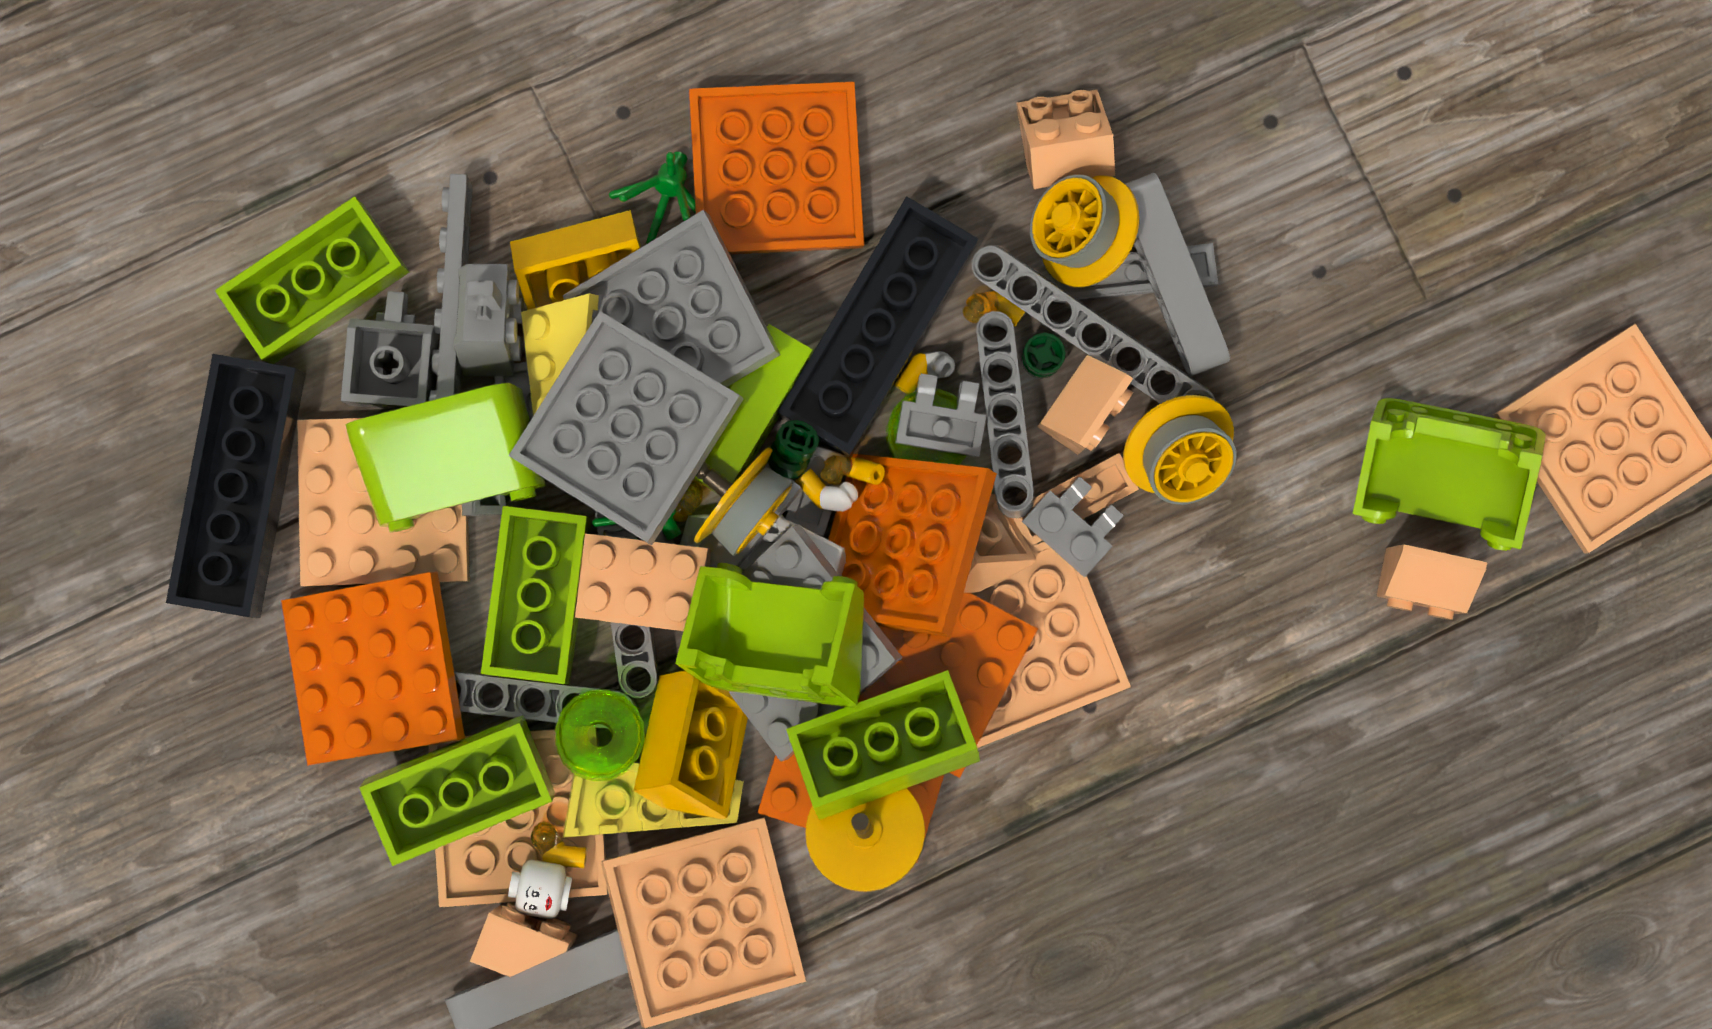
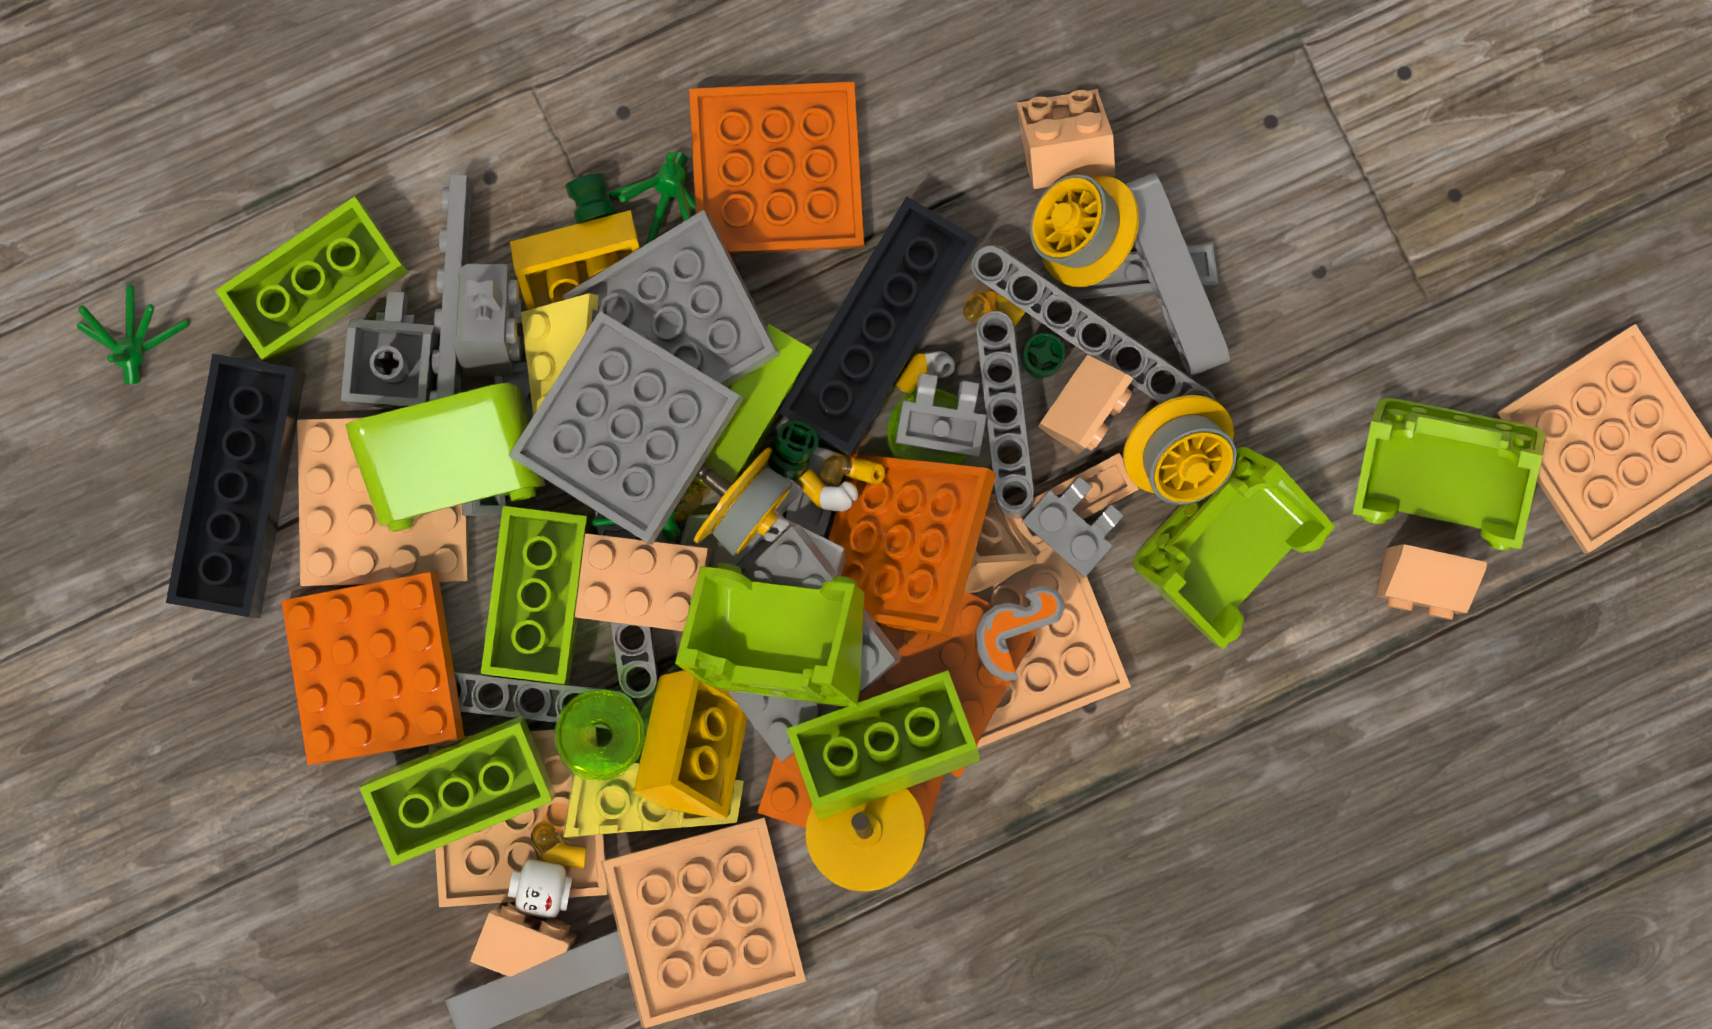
none -> green plant [77,285,189,385]
none -> dark green wheel [565,173,617,224]
none -> light grey animal [974,586,1065,680]
none -> lime windscreen [1132,447,1336,650]

